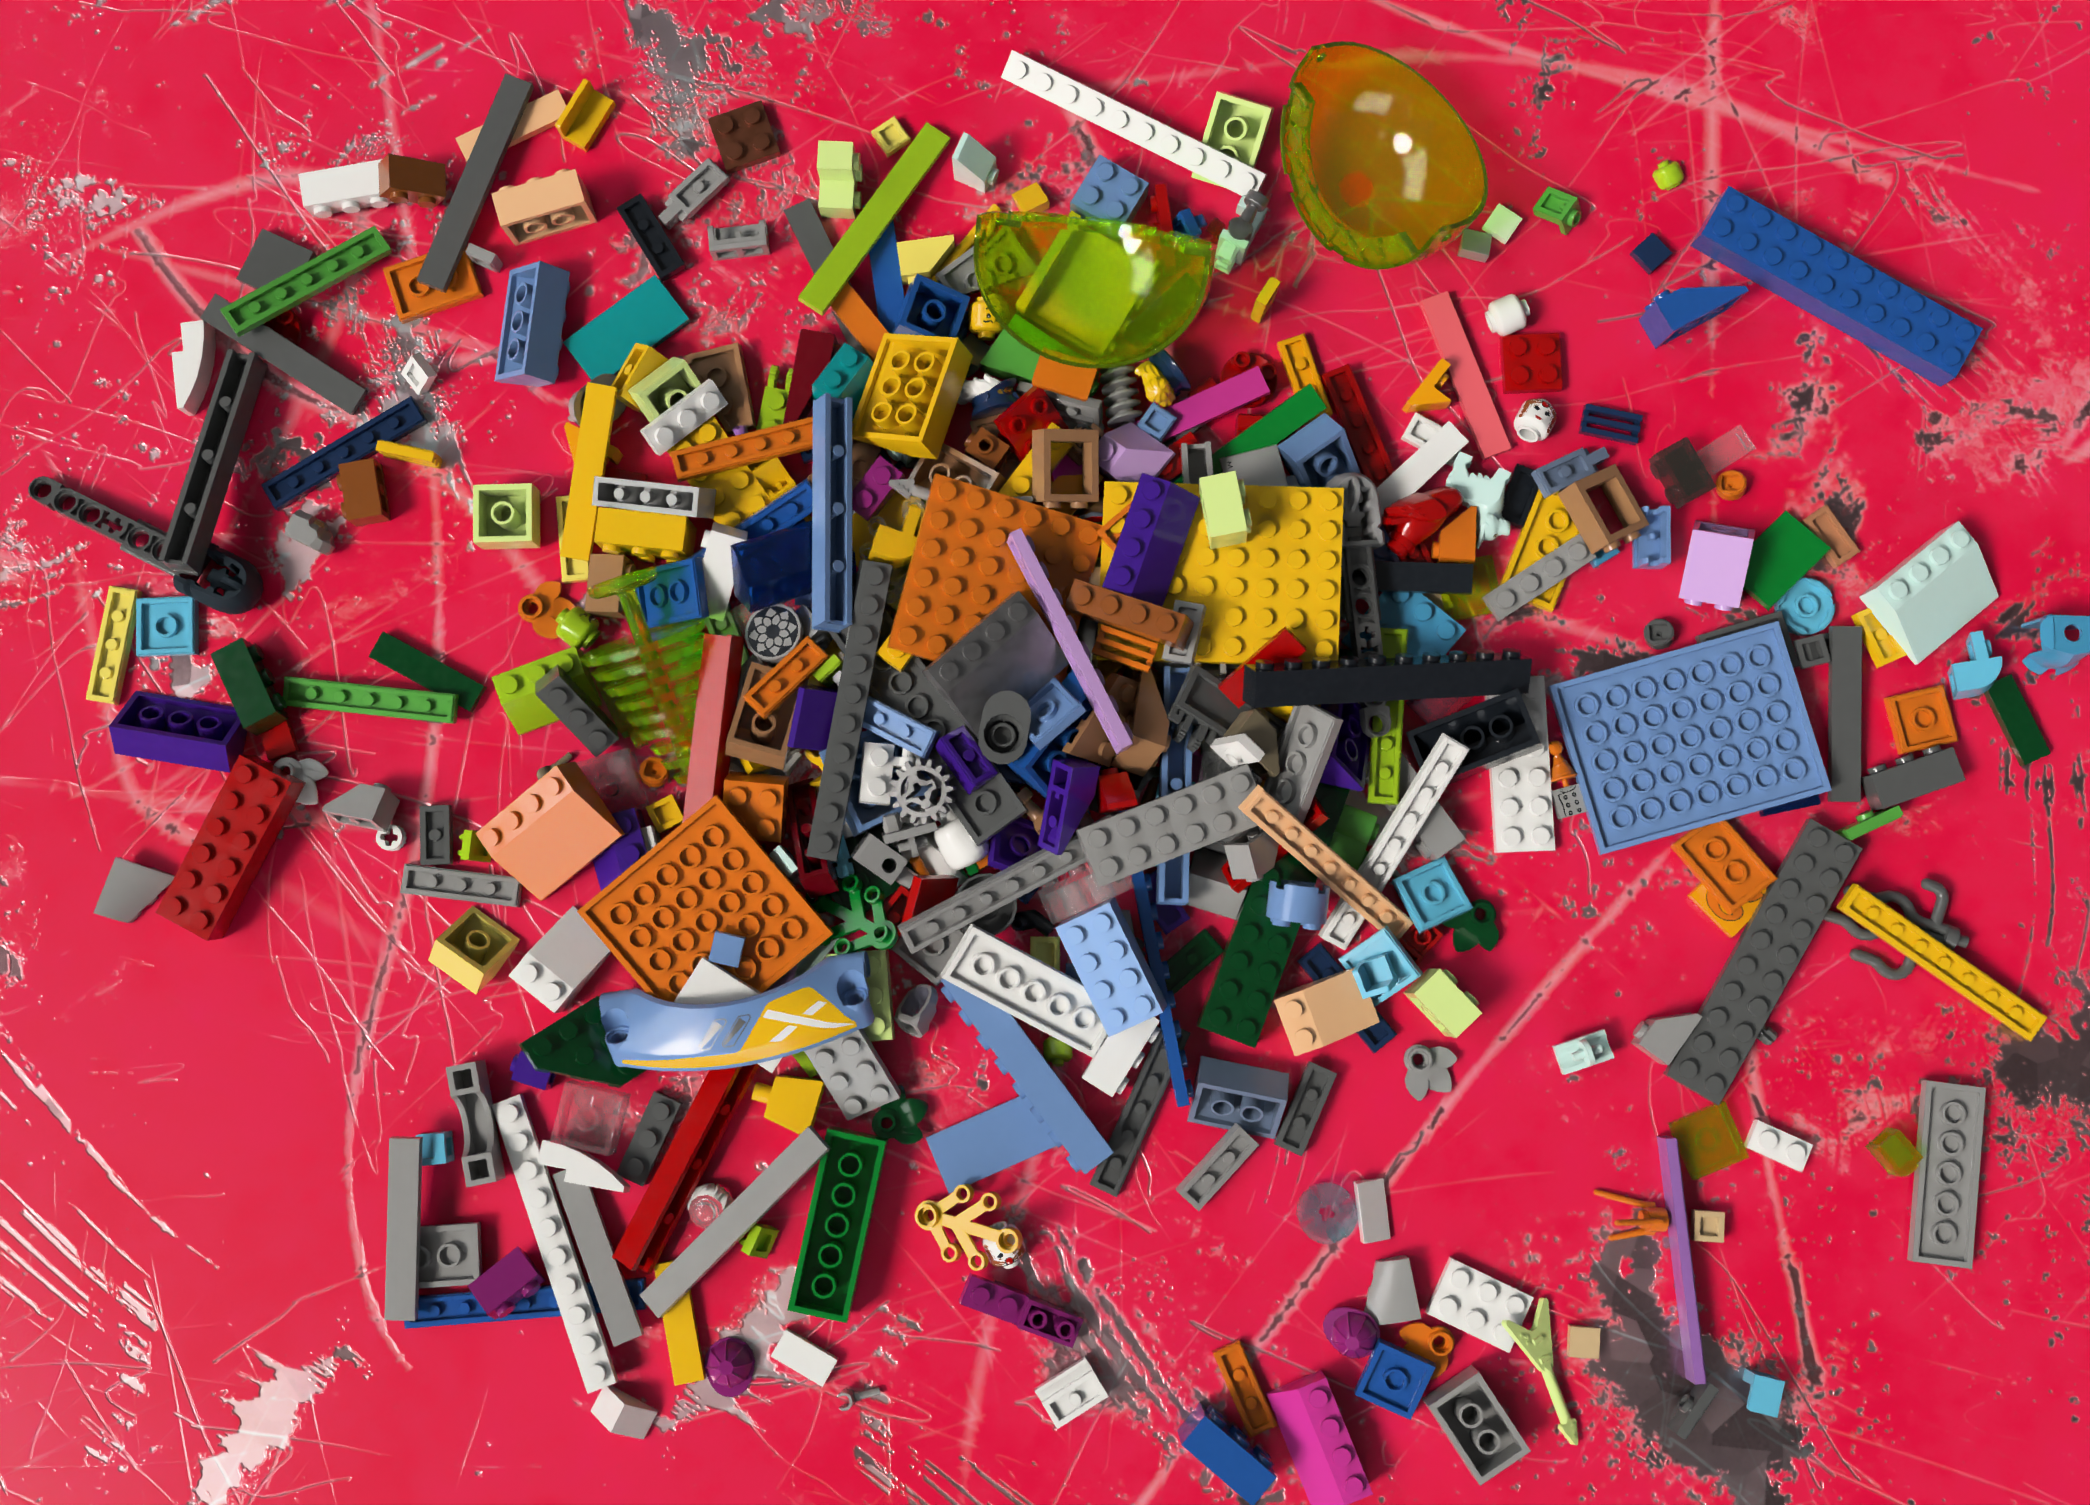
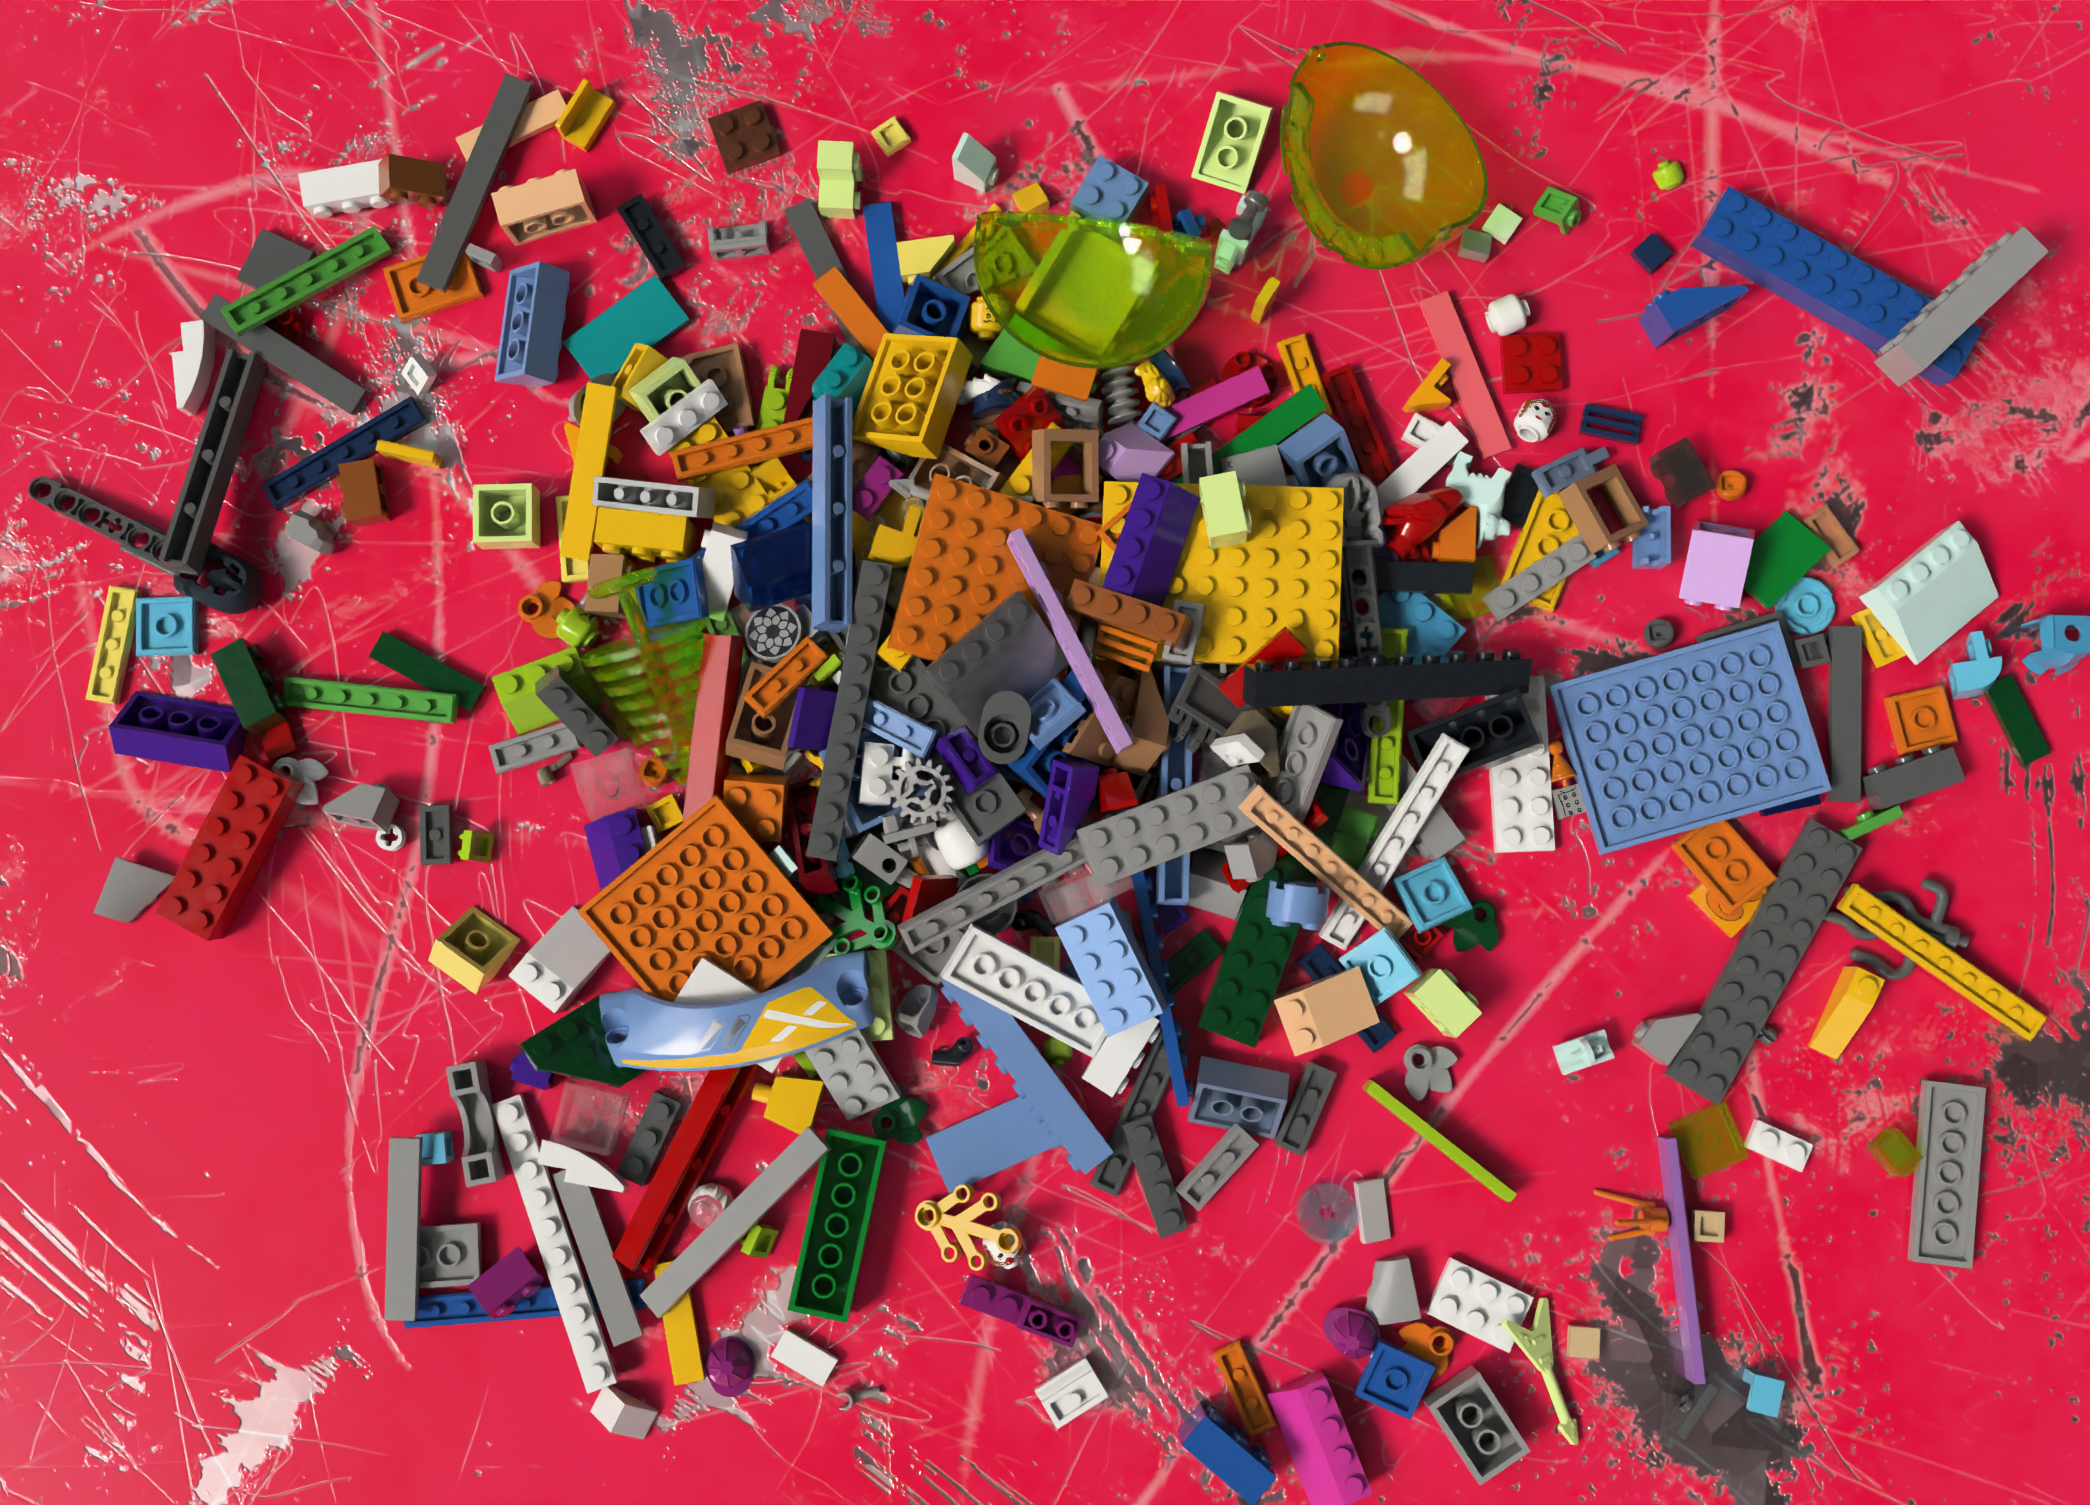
light grey tile [400,864,523,907] -> none
orange slope [475,761,625,901] -> none
light grey hinge [658,158,730,230] -> none
medium blue tile [708,930,746,968] -> none
lime tile [798,122,950,316] -> none
white plate [1001,50,1267,196] -> none
medium azure panel [1352,953,1398,999] -> none
clear tile [1689,425,1756,480] -> none
none -> light grey tile [488,723,583,775]
none -> black arm [932,1037,973,1067]
none -> dark grey plate [1121,1114,1188,1239]
none -> lime tile [1362,1079,1517,1203]
none -> yellow slope [1808,966,1885,1060]
none -> light grey brick [1874,226,2049,387]

